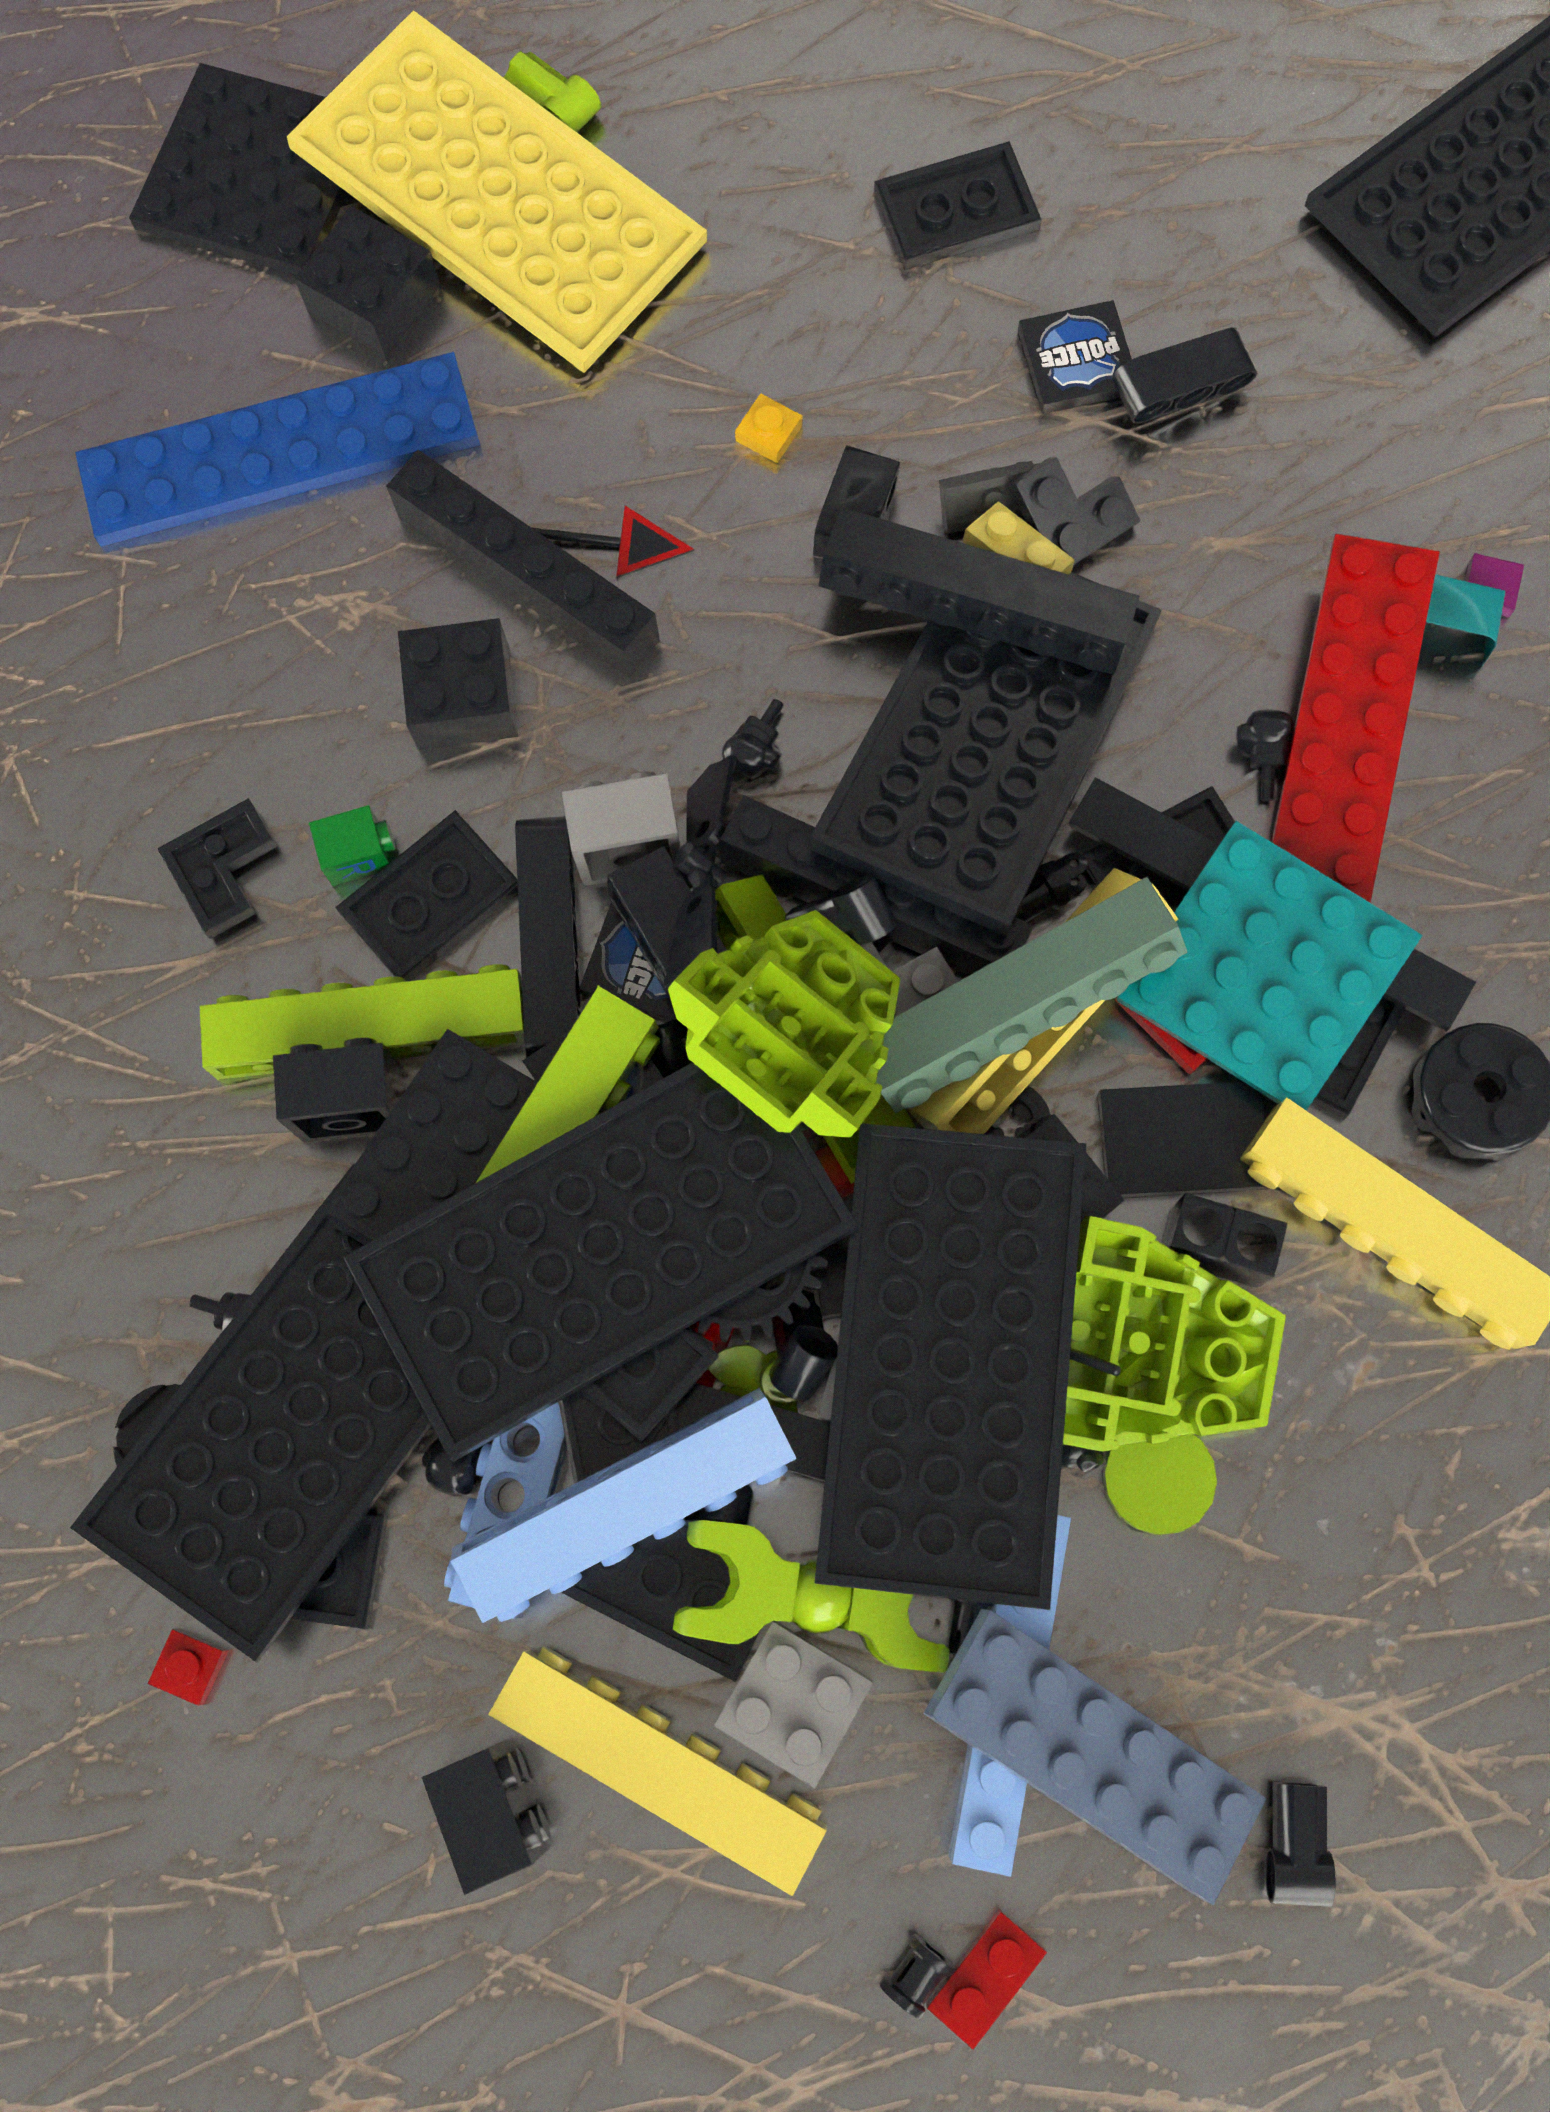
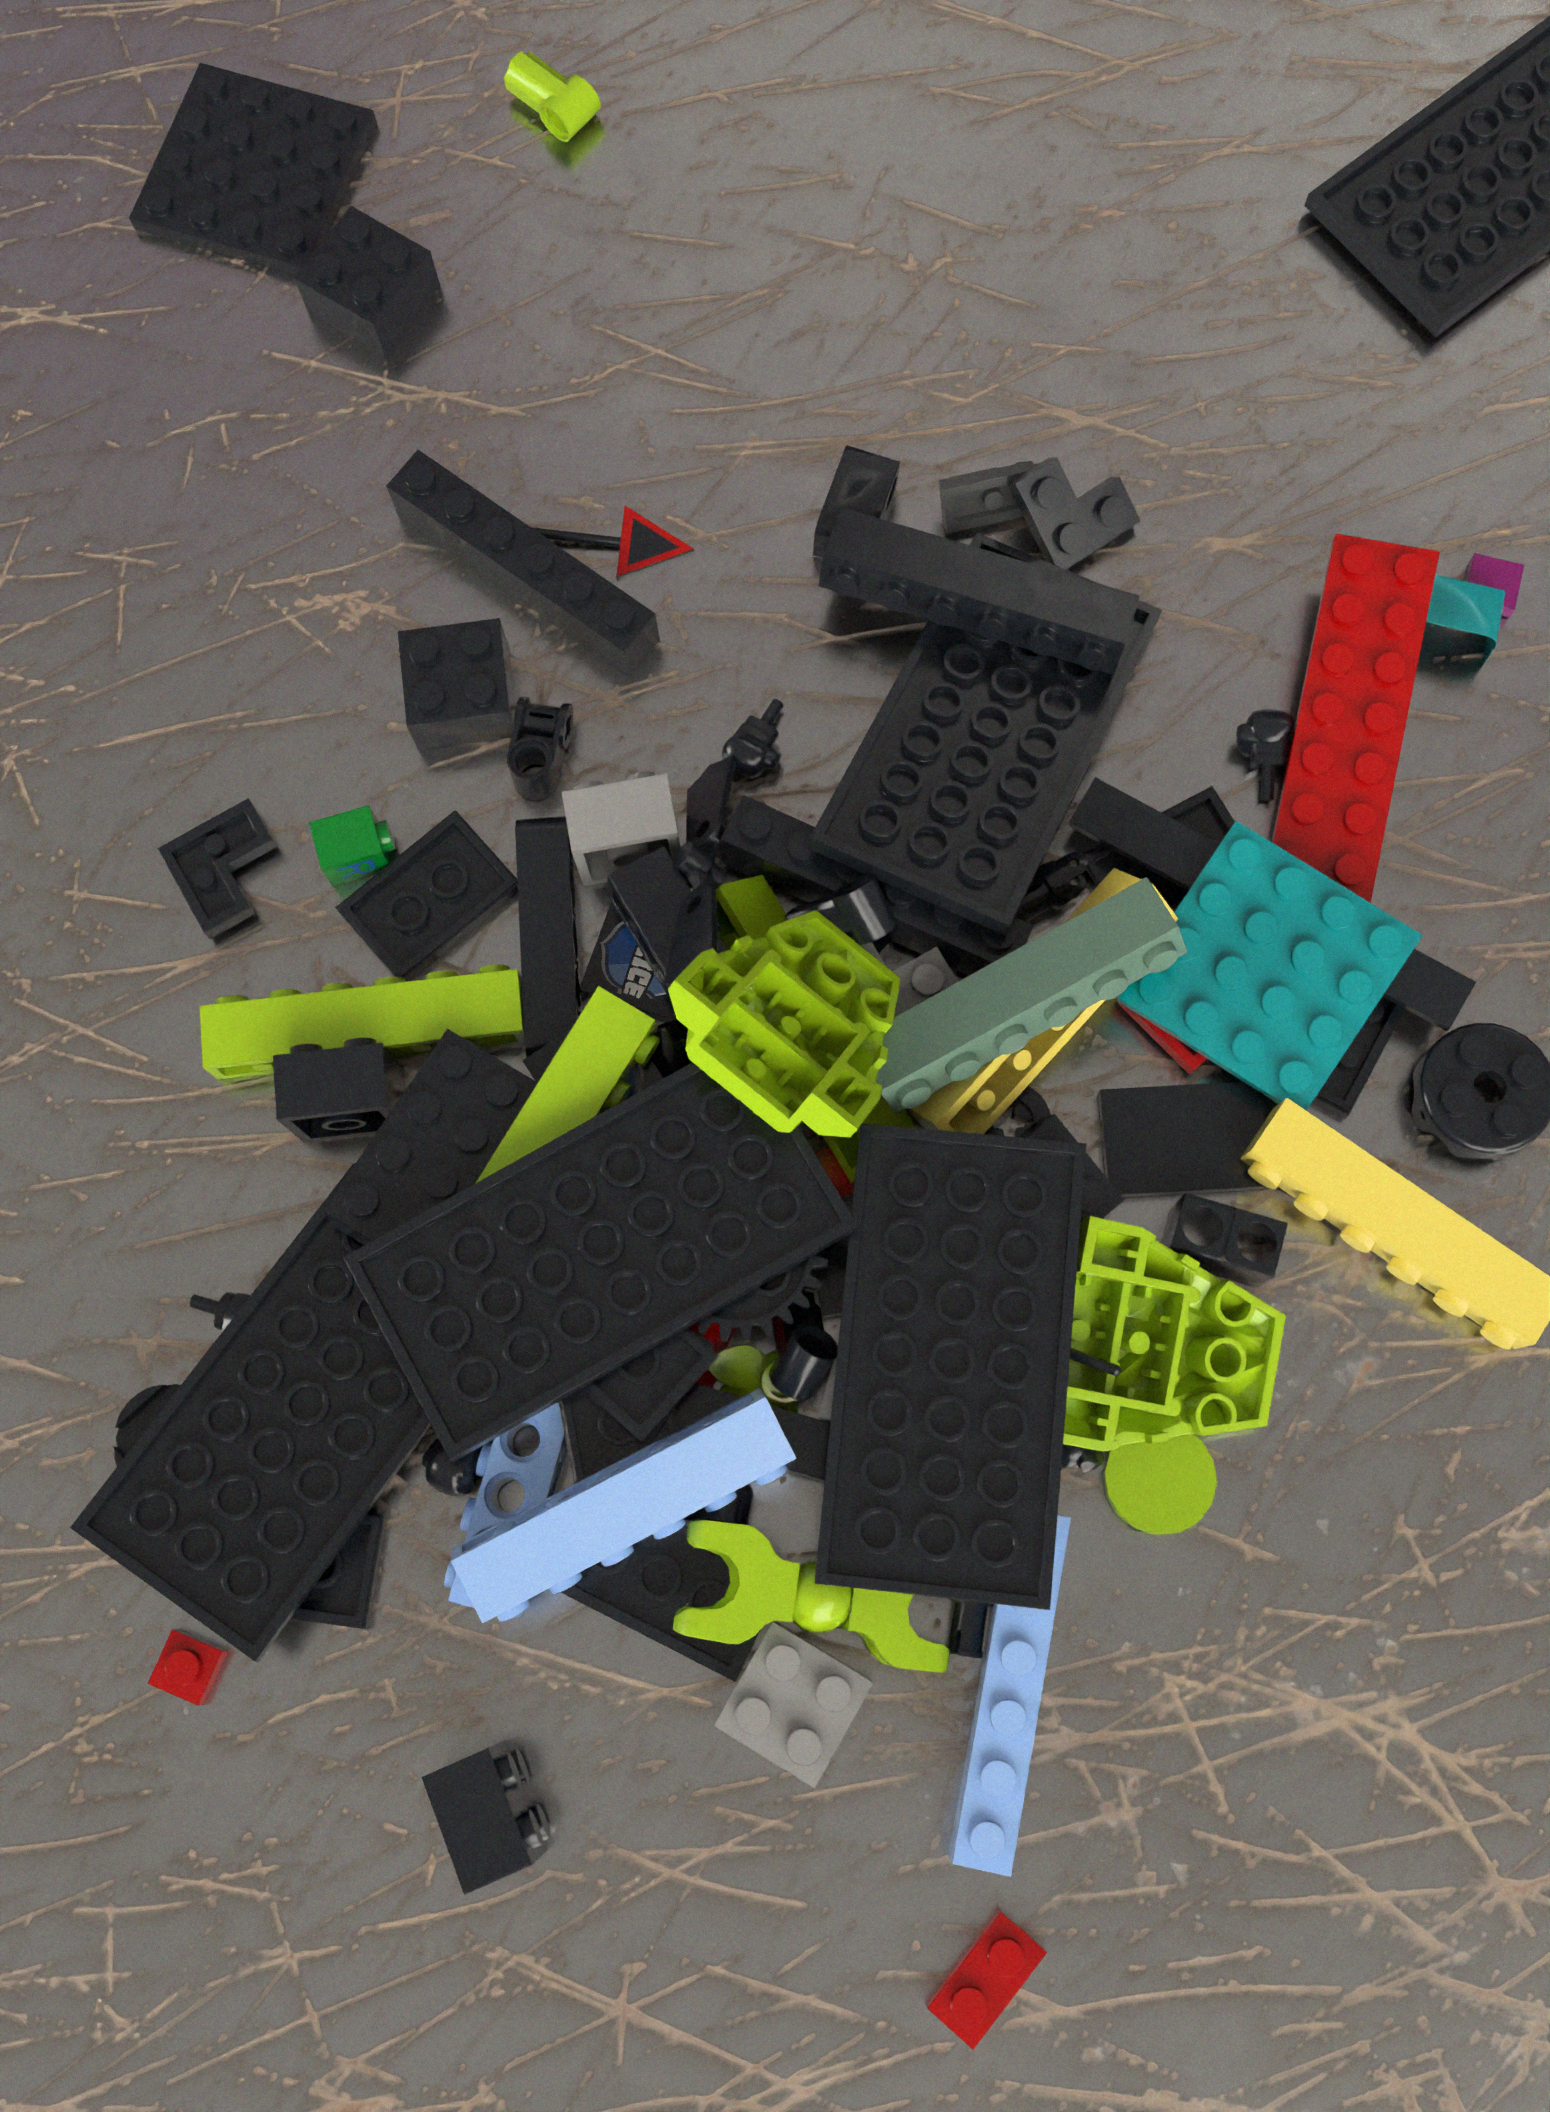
blue plate [75,352,480,547] -> none
light yellow plate [287,10,707,373] -> none
light yellow brick [488,1646,827,1896] -> none
yellow plate [735,393,803,463] -> none
black tile [874,141,1042,270] -> none
black bush [879,1934,956,2020] -> none
sand blue plate [923,1609,1266,1905] -> none
light yellow plate [963,501,1075,575] -> none
tile [1018,300,1132,414] -> none
black beam [1112,327,1258,423] -> none
black piece [1265,1782,1336,1907] -> none
none -> black piece [507,696,573,801]

